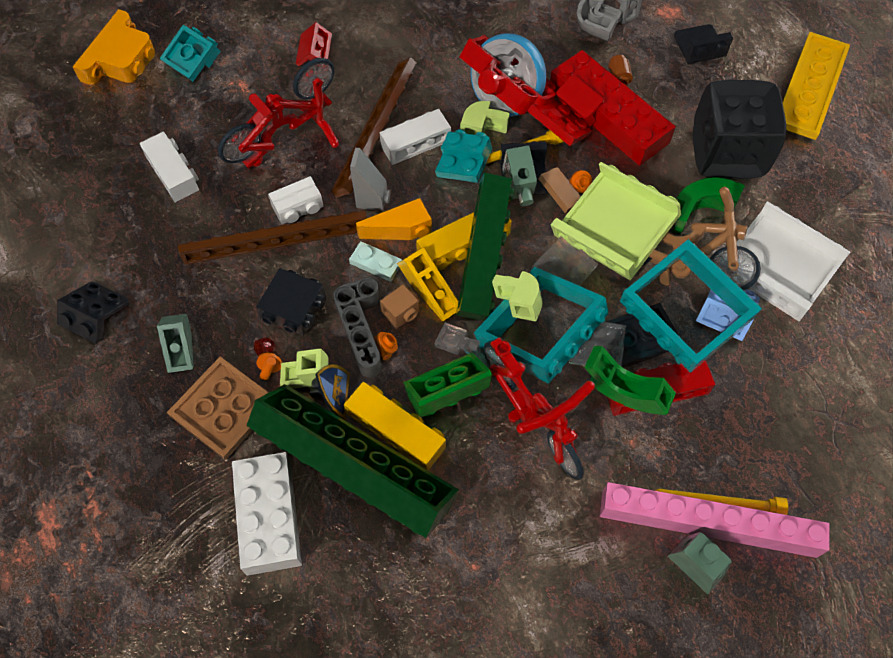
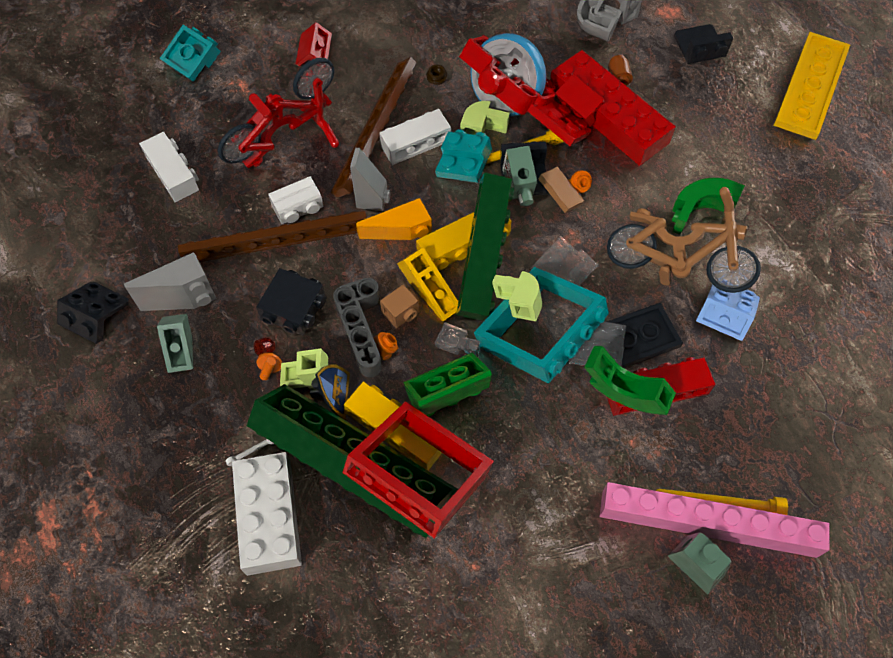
light orange brick [73,9,155,85] -> none
medium nougat plate [167,357,269,460] -> none
light aqua plate [349,241,402,282] -> none
red piece [483,337,595,480] -> none
yellowish green panel [551,162,681,280] -> none
teal window [620,239,762,373] -> none
black piece [693,80,786,179] -> none
white panel [718,201,850,321] -> none
none -> light grey slope [124,252,217,311]
none -> white hinge [225,439,274,466]
none -> red window [343,401,494,539]
none -> dark brown plate [426,64,447,85]

